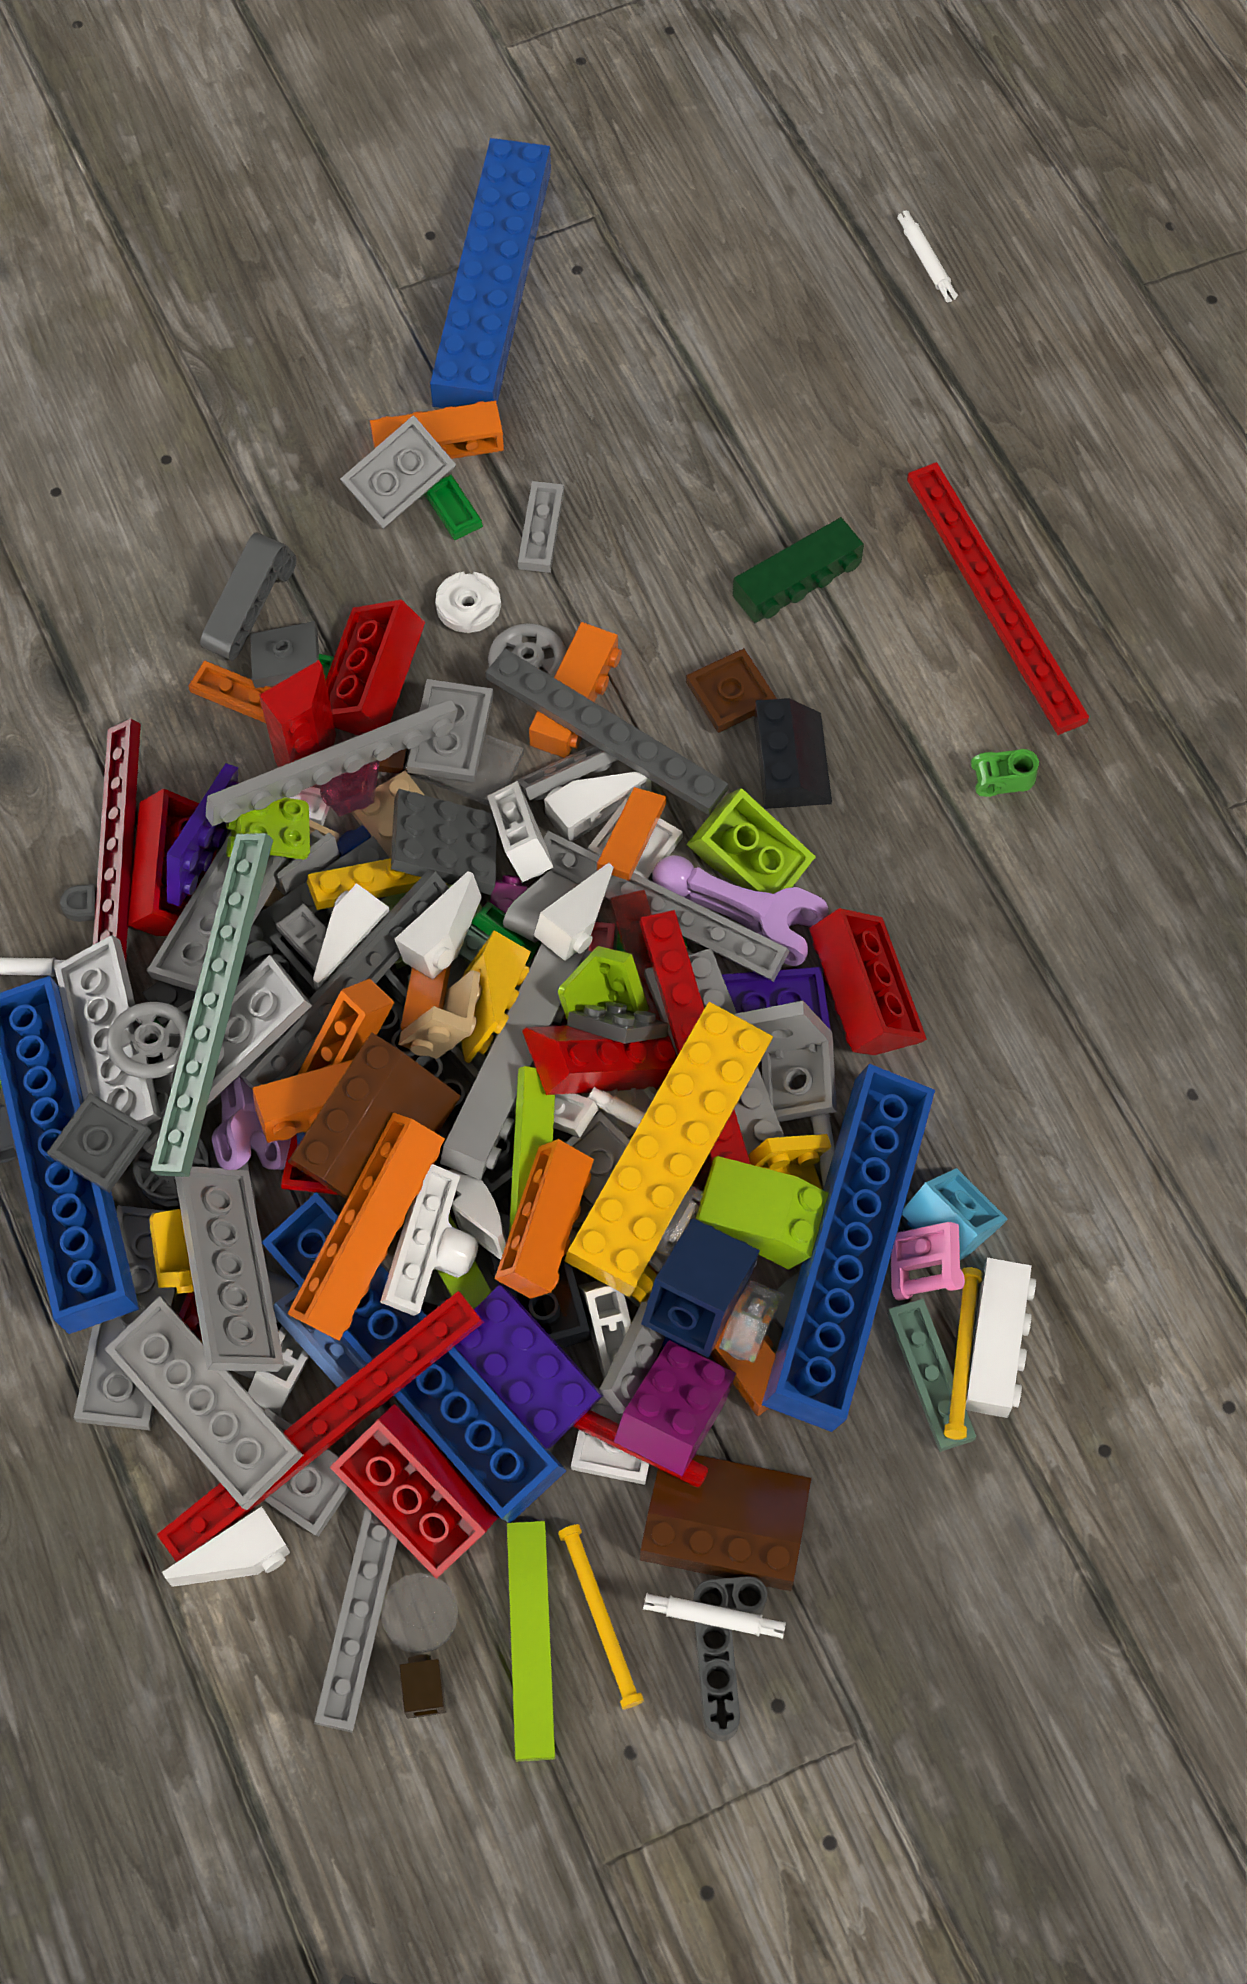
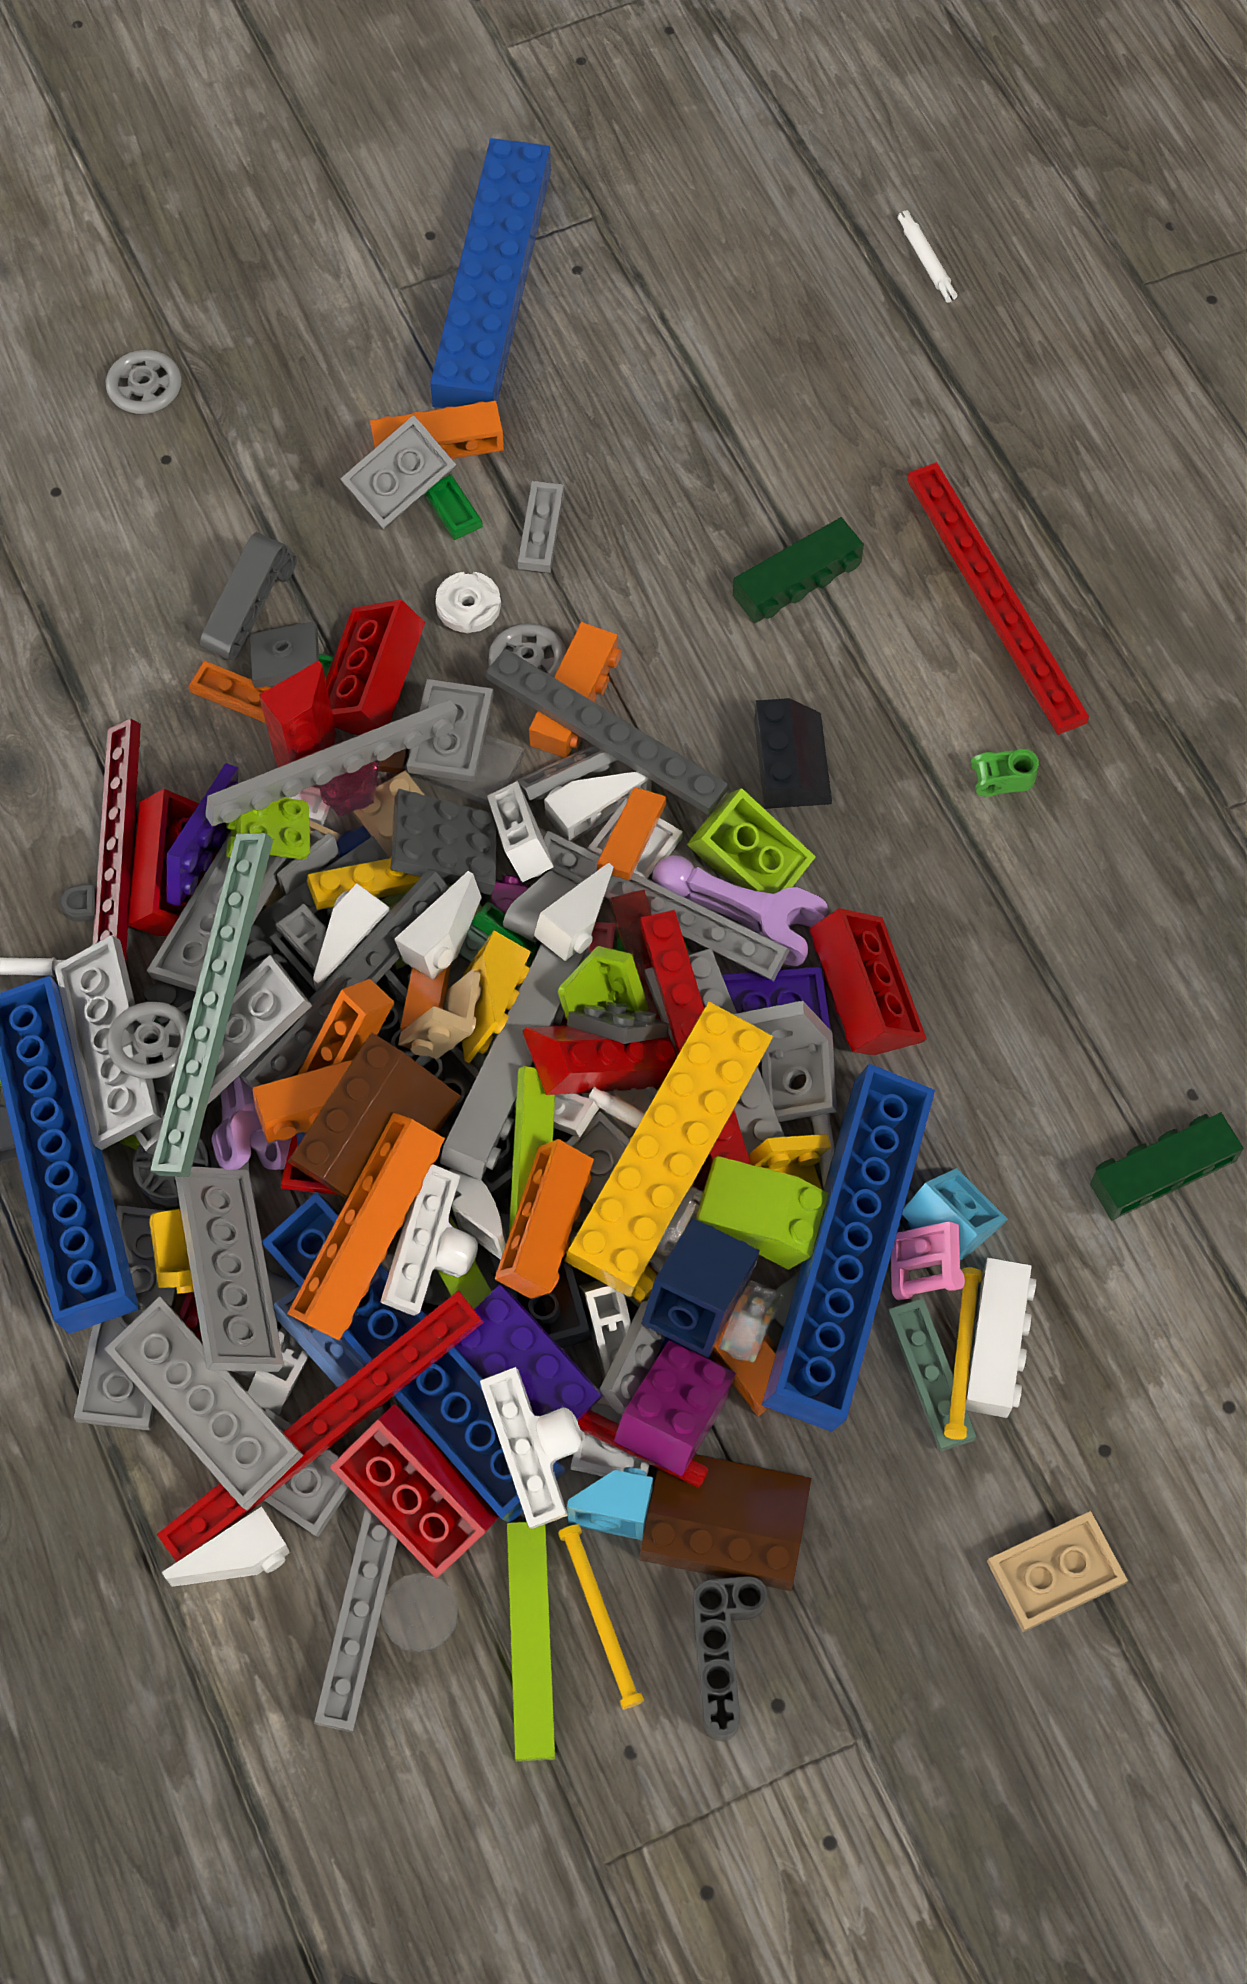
dark grey plate [47,1093,152,1193] -> none
dark brown brick [399,1655,446,1719] -> none
white piece [643,1593,786,1639] -> none
reddish brown plate [686,648,777,733] -> none
none -> light grey plate [106,350,181,414]
none -> white plate [480,1367,583,1529]
none -> medium azure slope [567,1467,653,1540]
none -> tan plate [987,1511,1128,1632]
none -> dark green brick [1090,1112,1244,1221]

